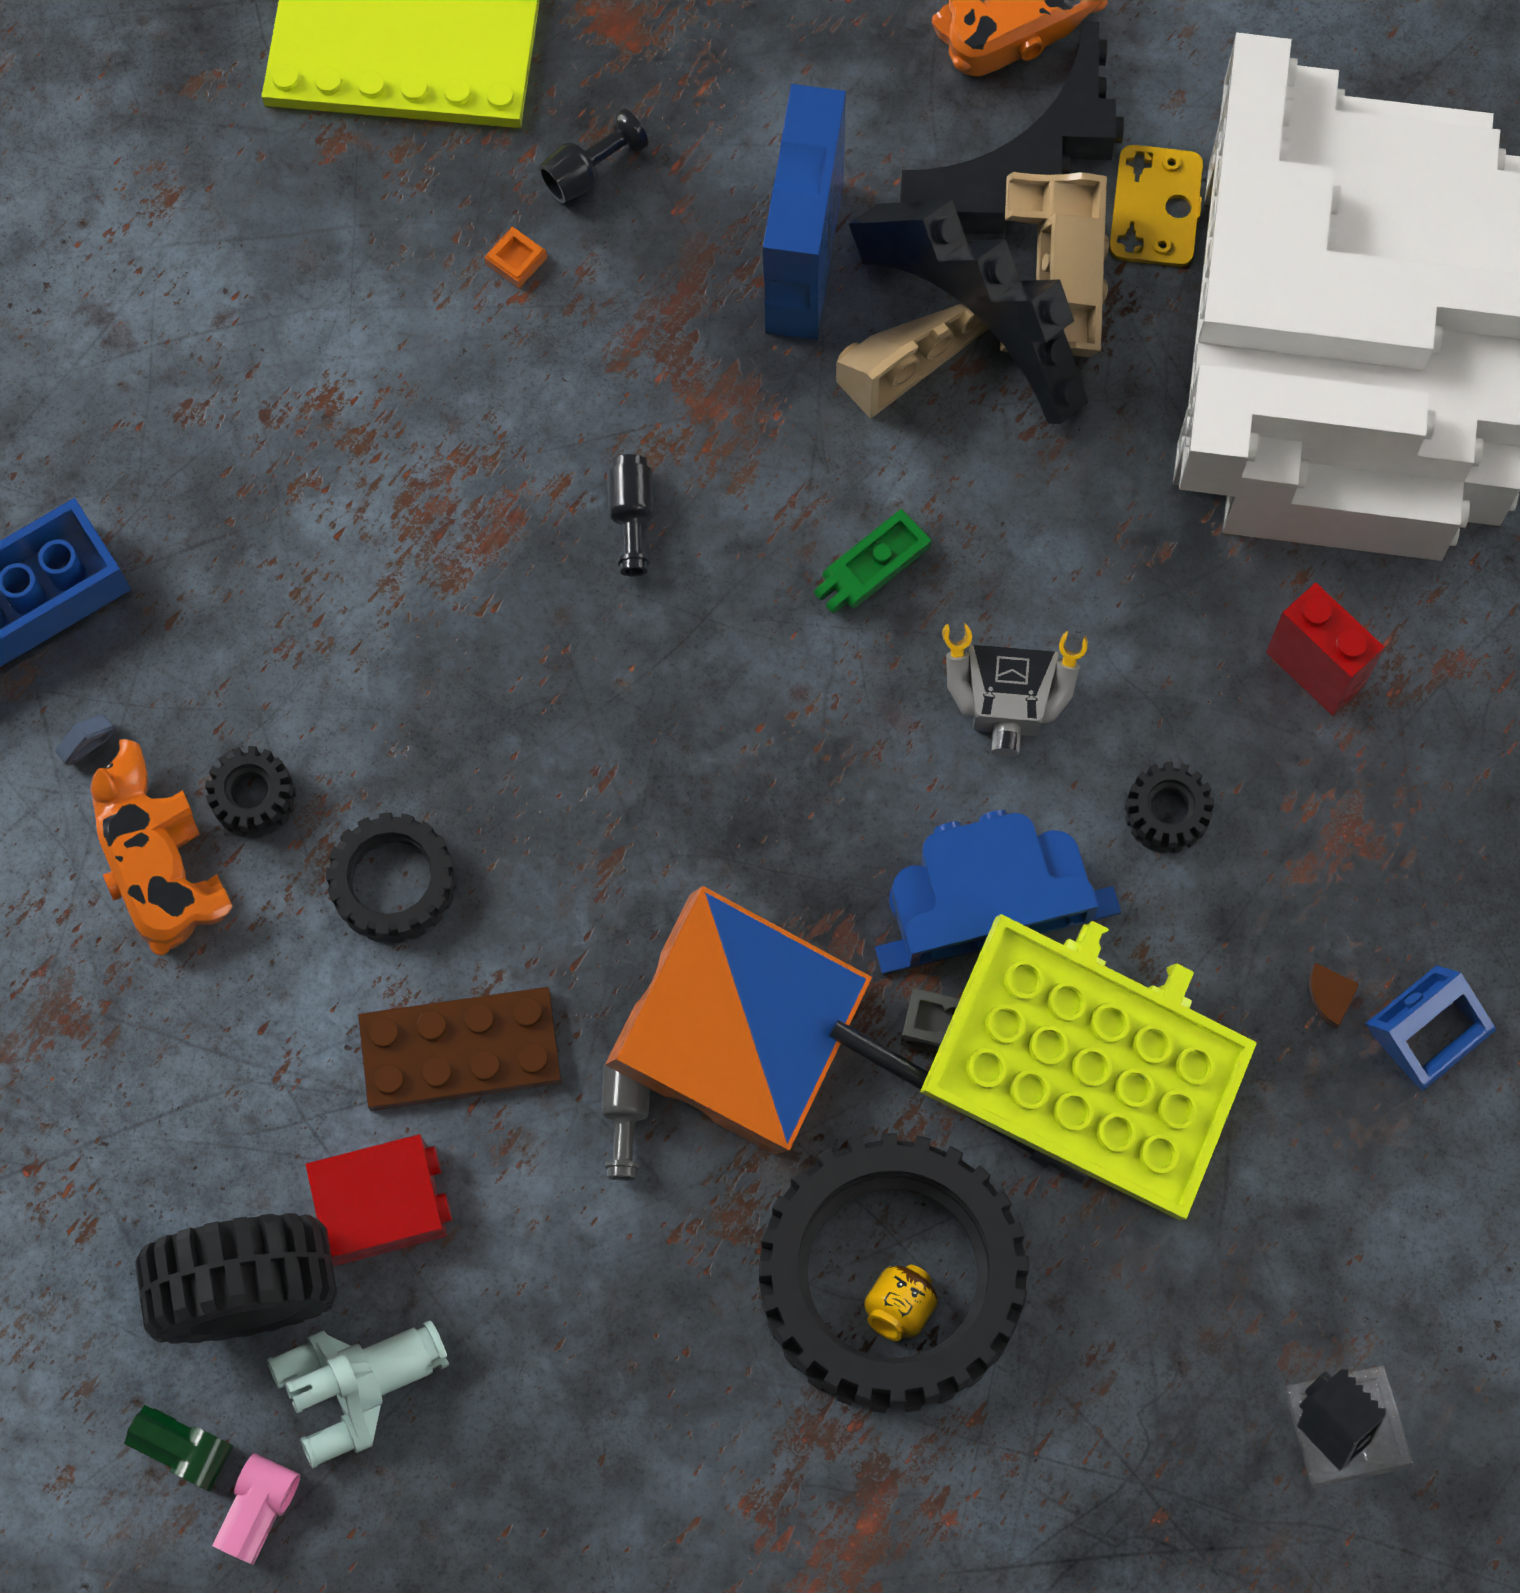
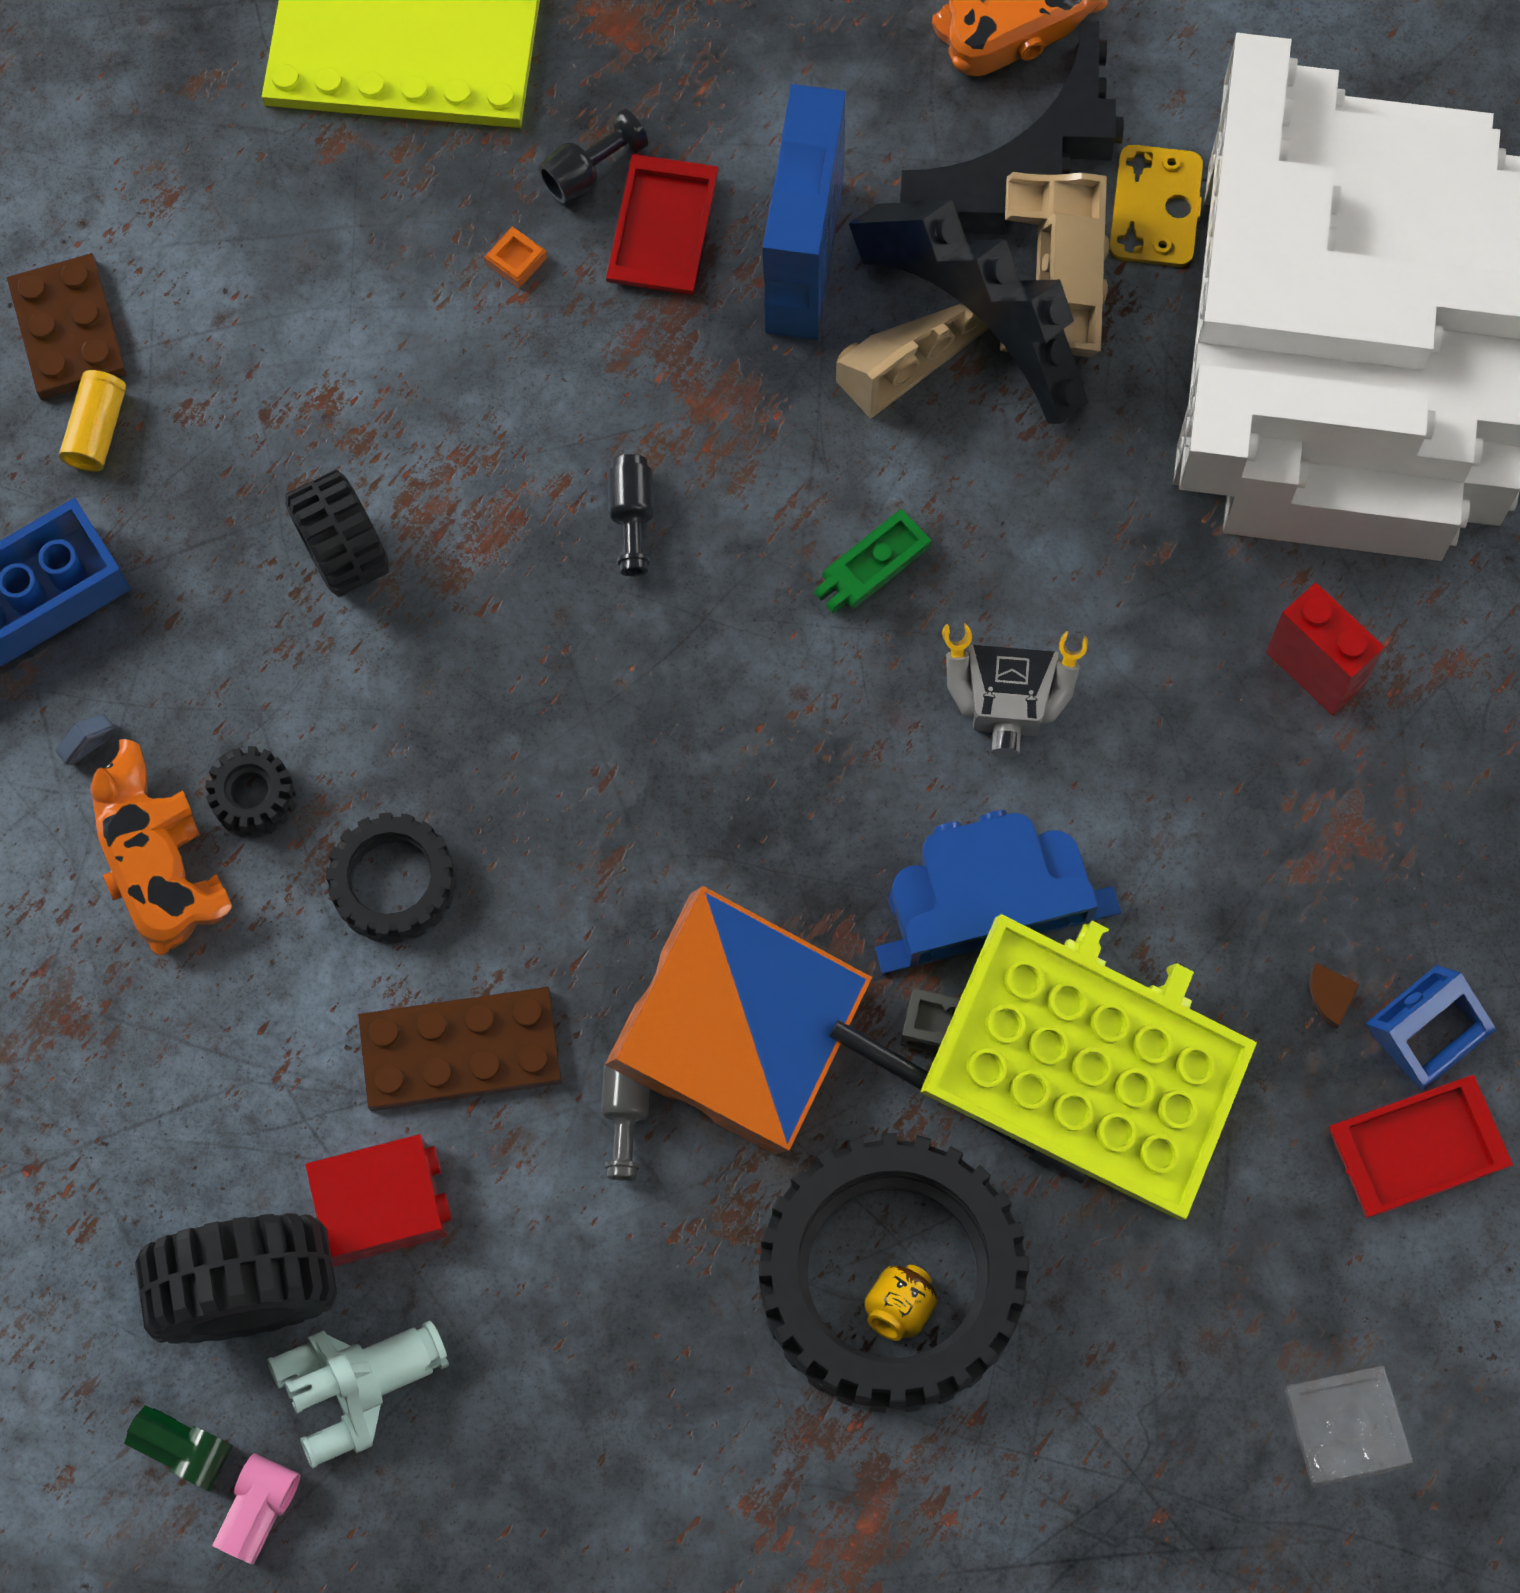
black tyre [1125,762,1214,854] -> none
black brick [1297,1369,1386,1471] -> none
none -> reddish brown plate [7,253,127,400]
none -> yellow pin [59,370,127,472]
none -> black tyre [286,469,389,598]
none -> red piece [606,154,719,295]
none -> red piece [1328,1074,1513,1219]

